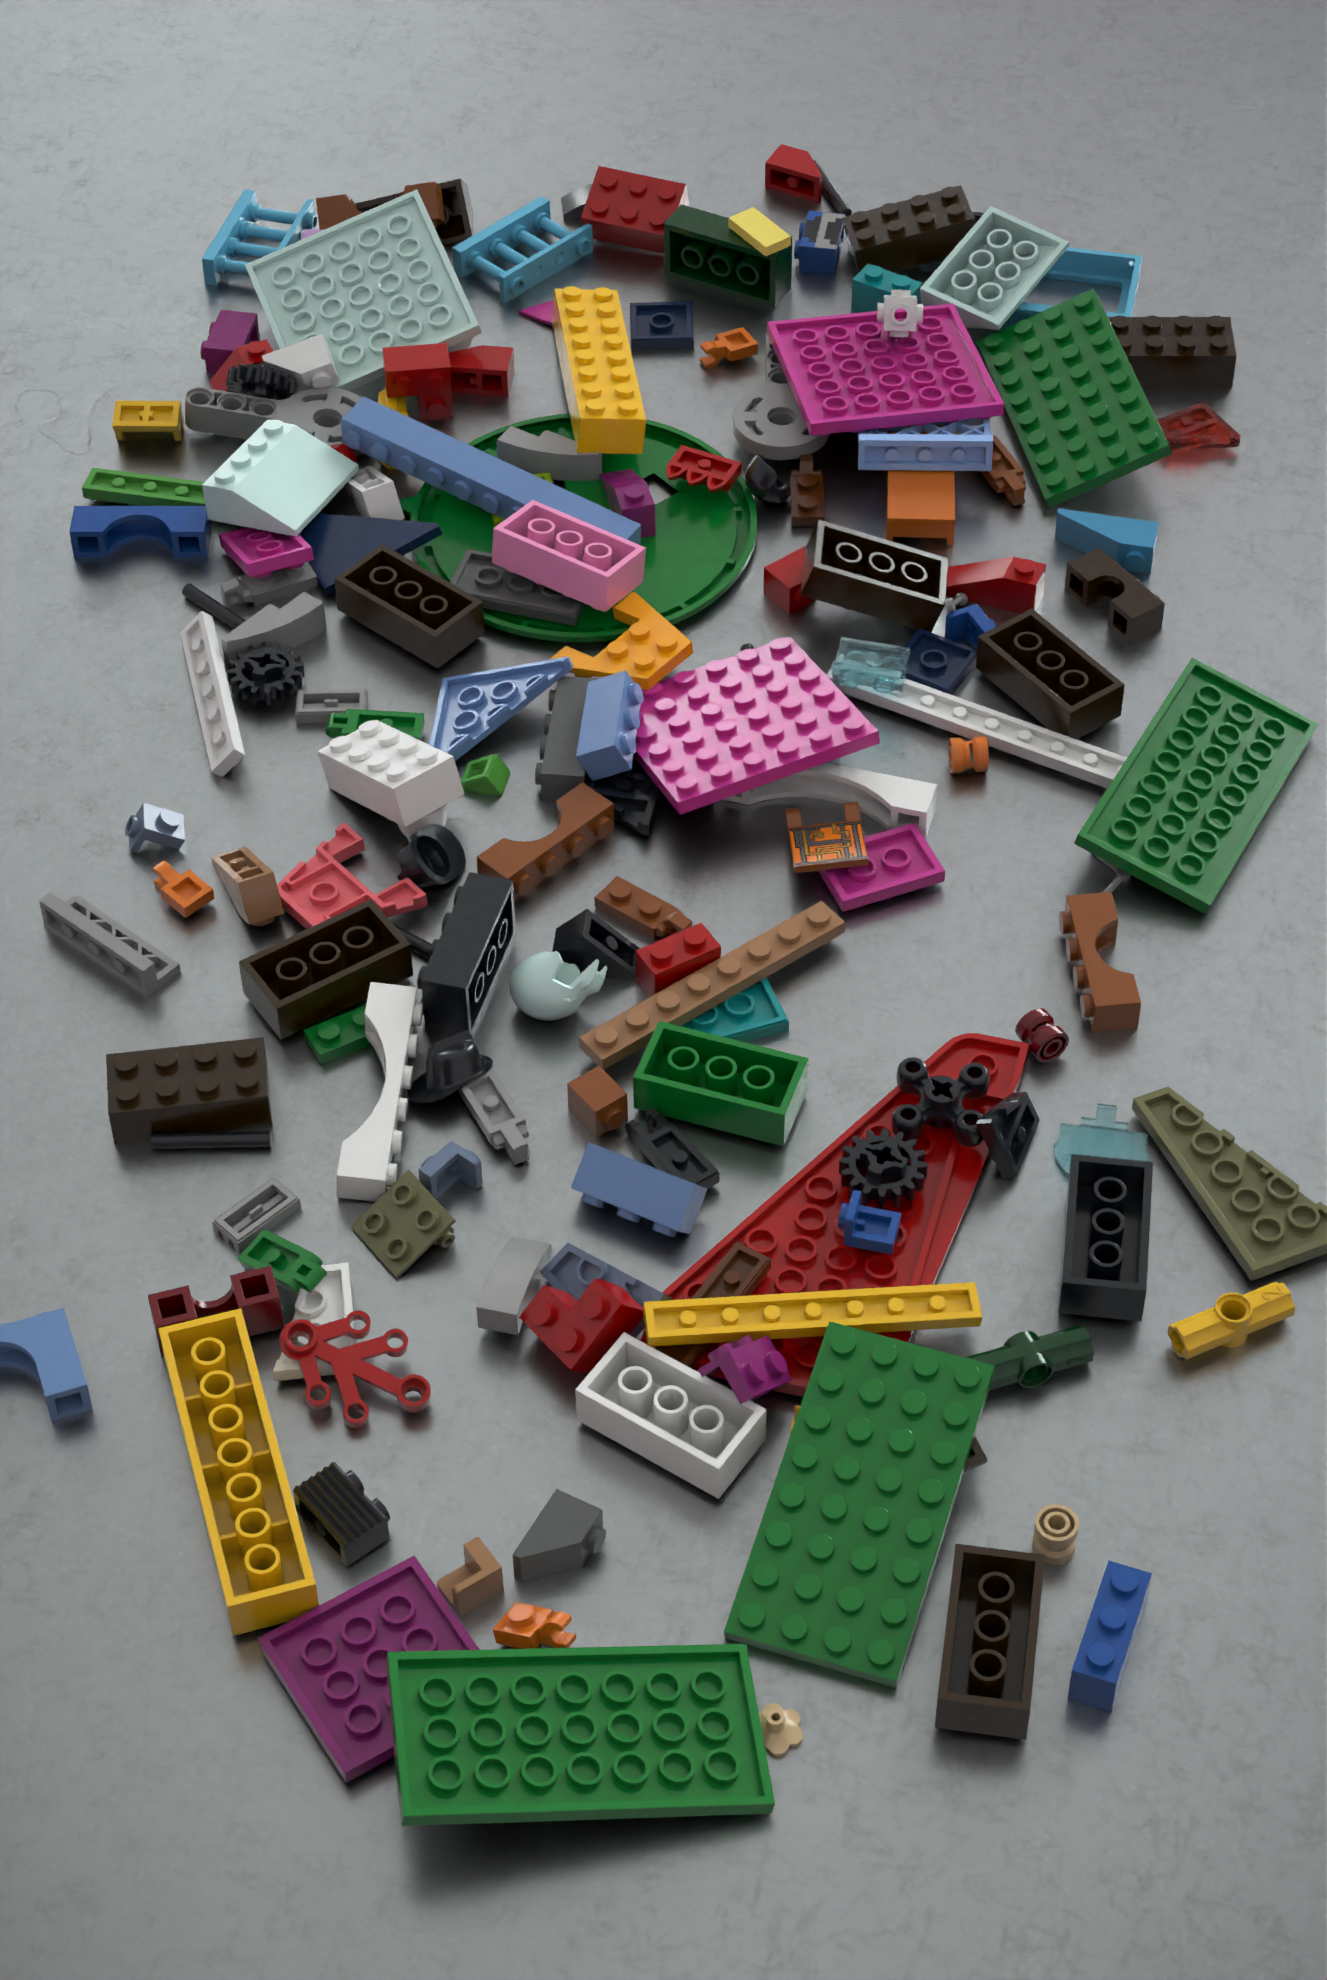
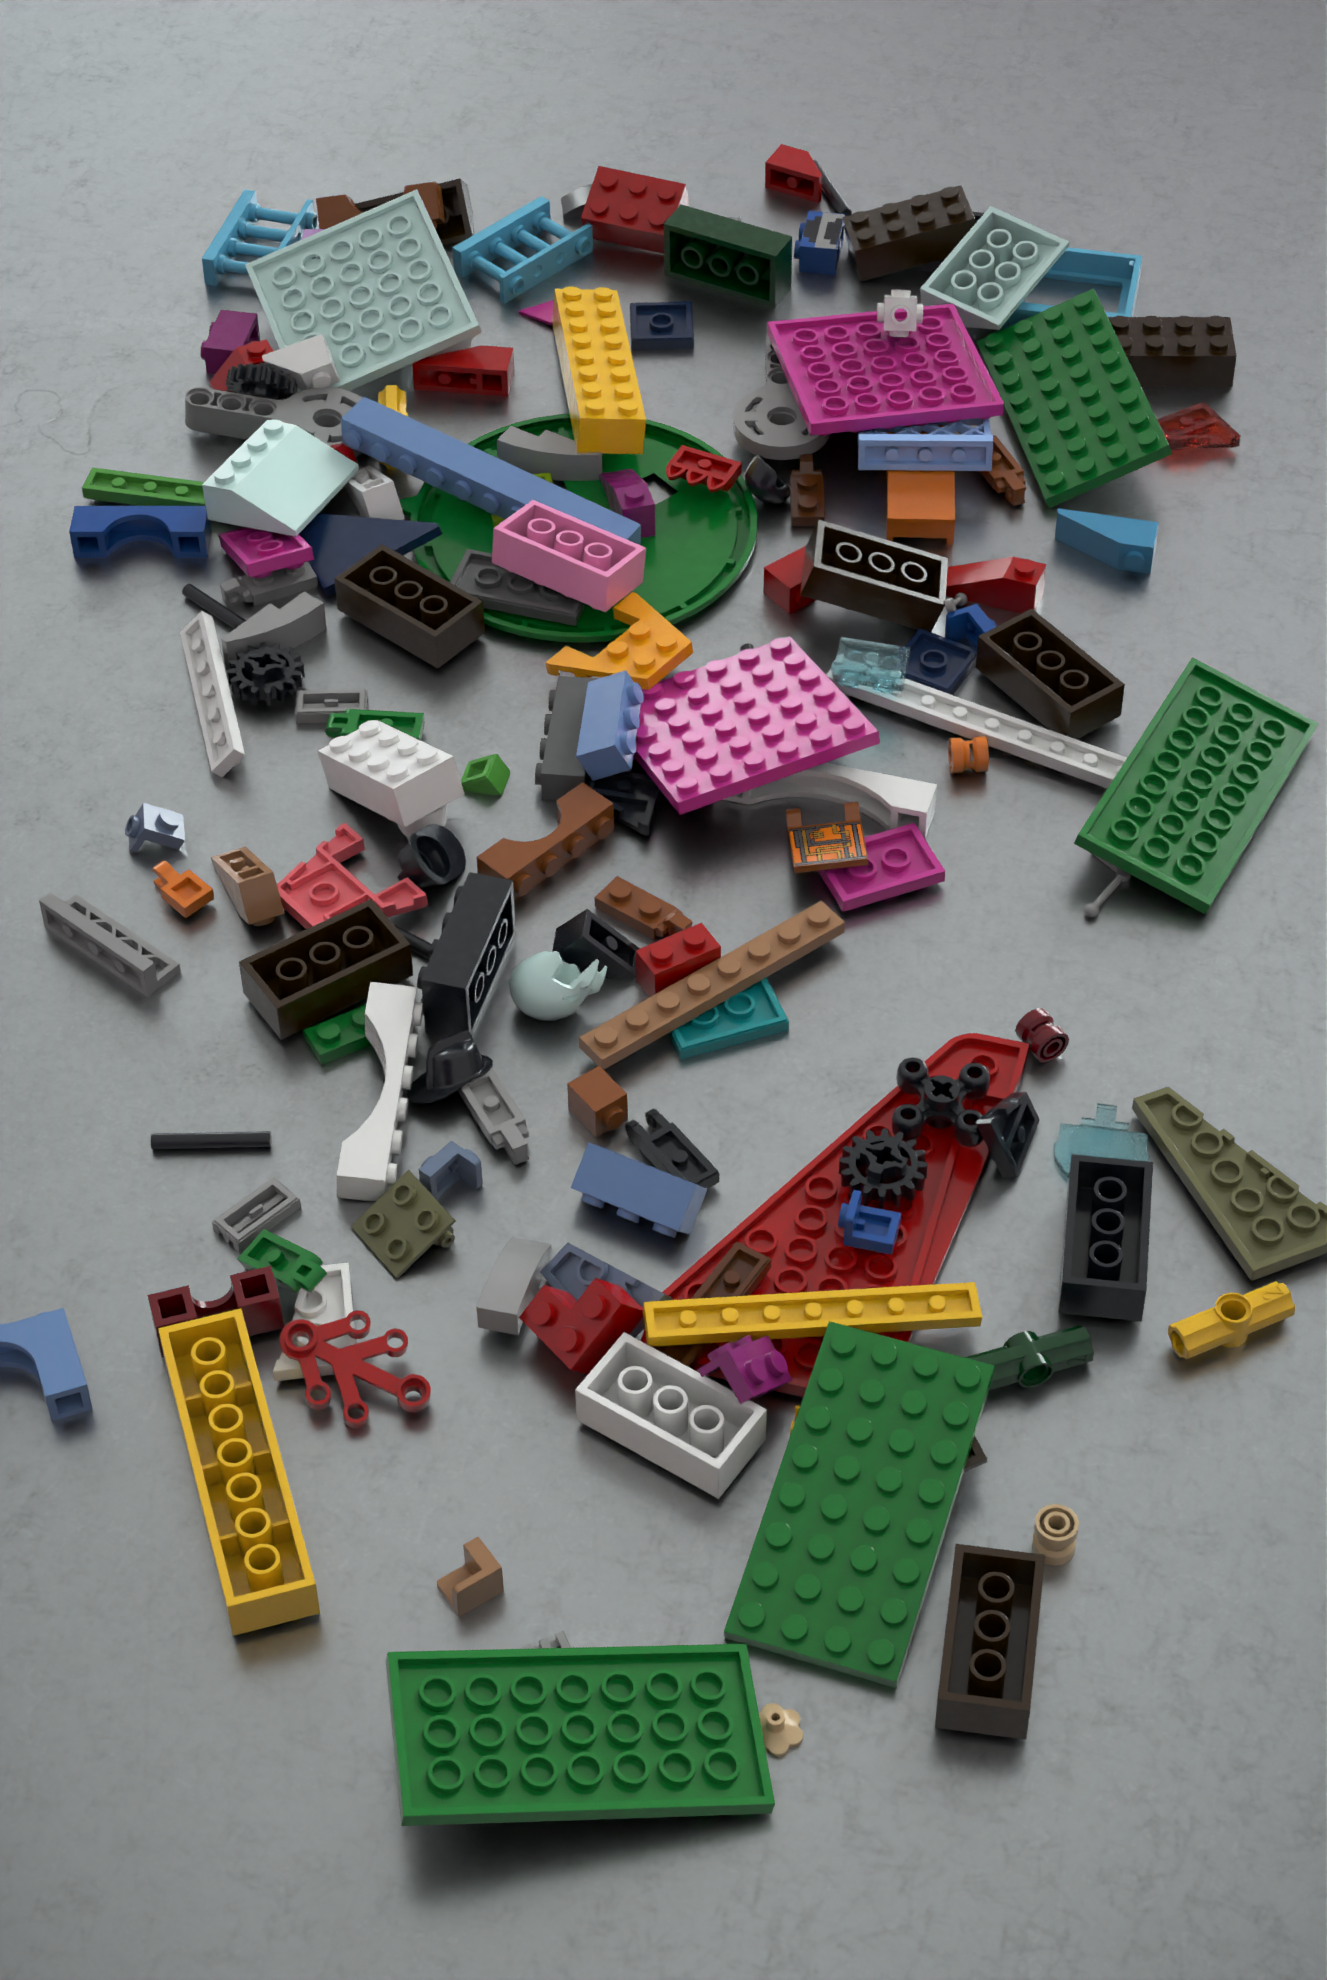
dark brown brick [106,1037,273,1144] -> none
yellow hinge [112,400,185,441] -> none
magenta plate [258,1555,480,1783] -> none
black brick [293,1462,390,1567] -> none
red brick [382,343,453,421] -> none
medium blue tile [429,657,573,761] -> none
orange plate [493,1602,576,1649] -> none
dark grey slope [513,1489,606,1582] -> none
green brick [633,1021,809,1146] -> none
orange plate [699,327,758,368] -> none
light yellow tile [728,207,791,256] -> none
teal brick [851,264,923,313] -> none
dark orange arch [1059,892,1141,1032] -> none
dark brown arch [1064,548,1165,645] -> none
blue brick [1068,1560,1152,1713] -> none

